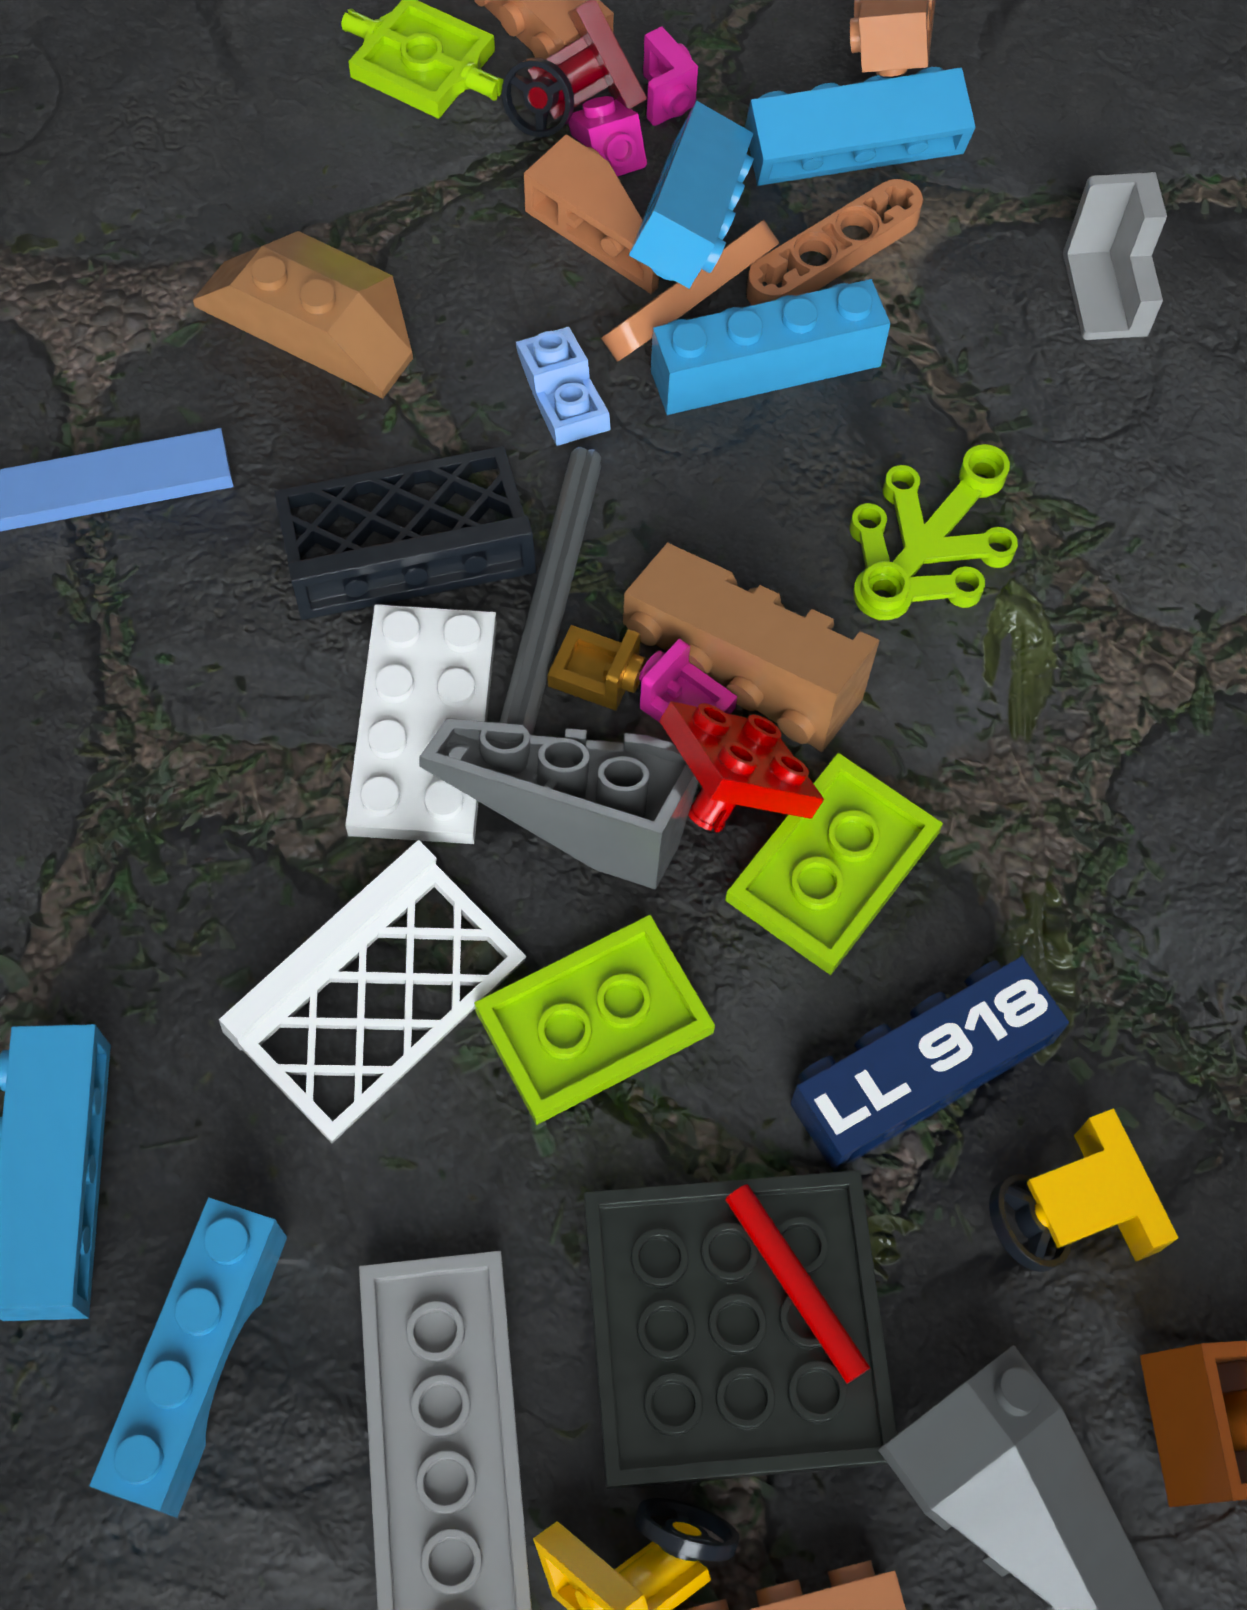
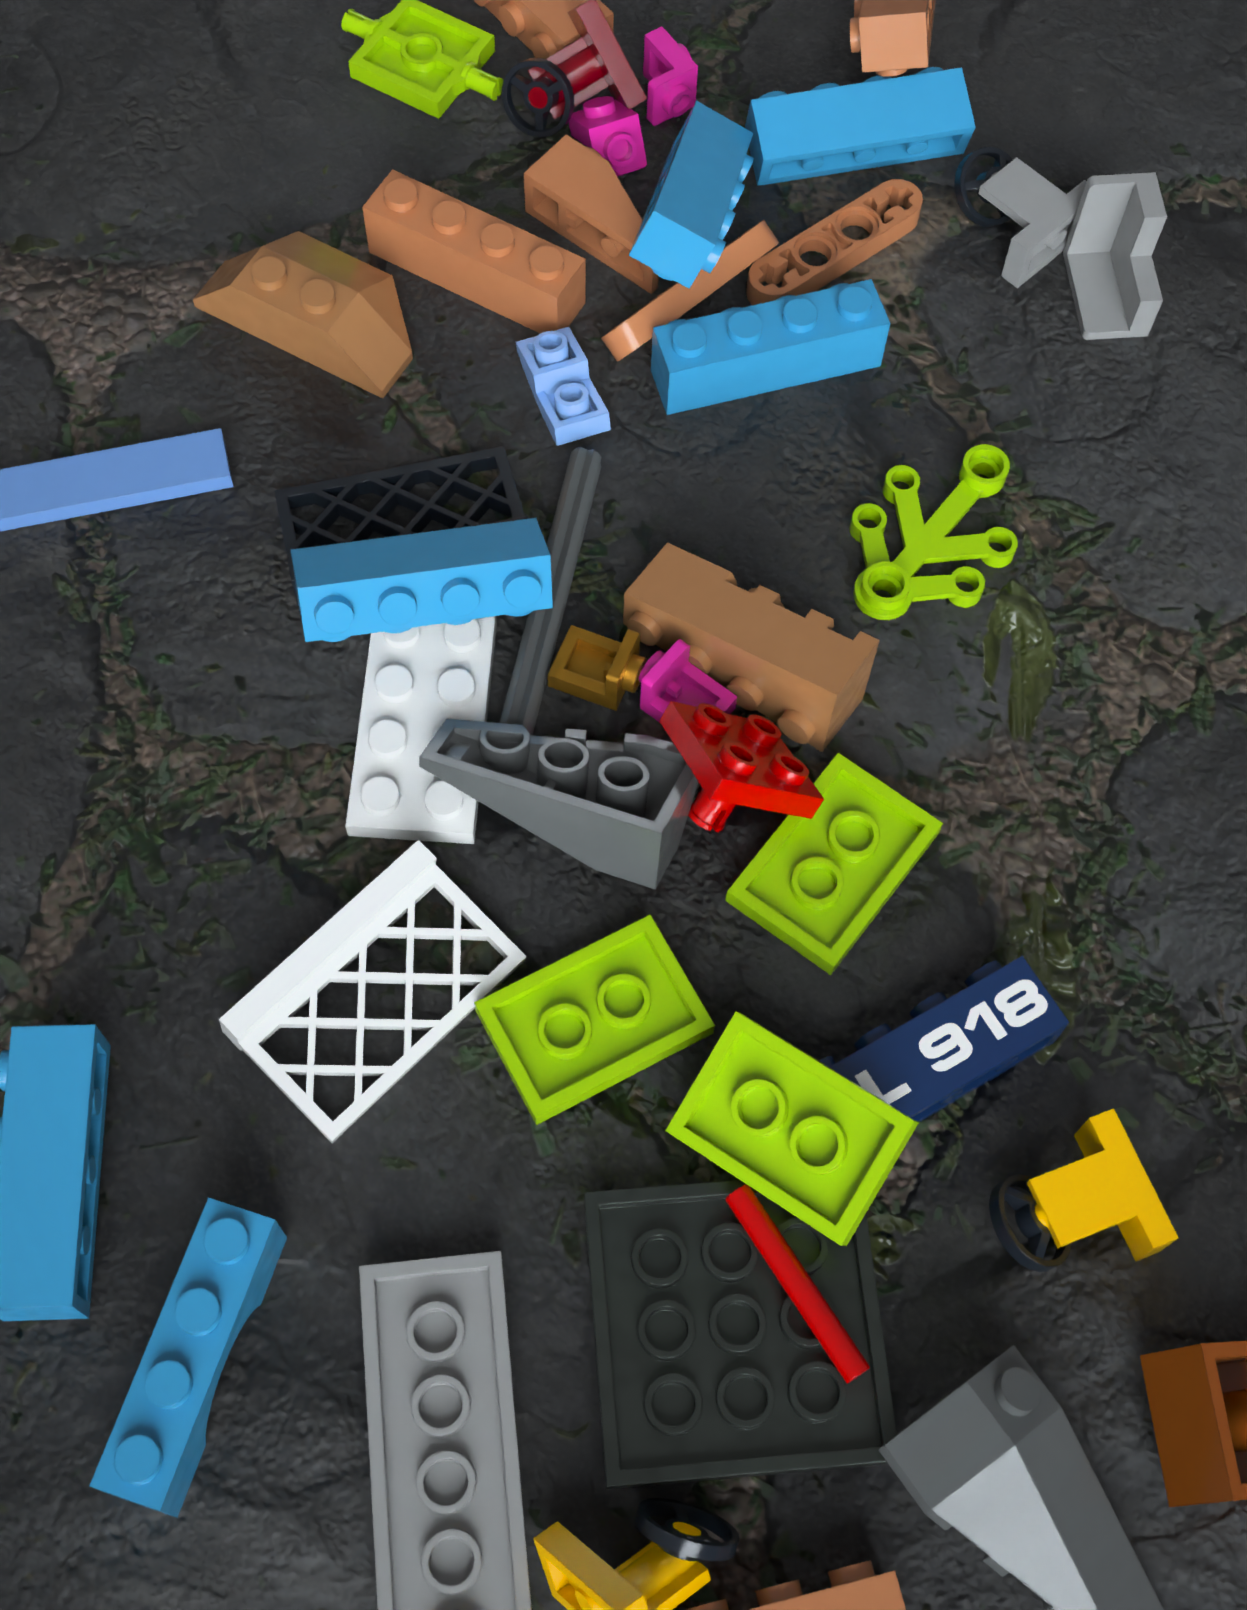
none -> dark azure brick [291,518,553,642]
none -> nougat brick [362,169,586,333]
none -> lime plate [665,1011,919,1246]
none -> light grey piece [954,147,1087,288]

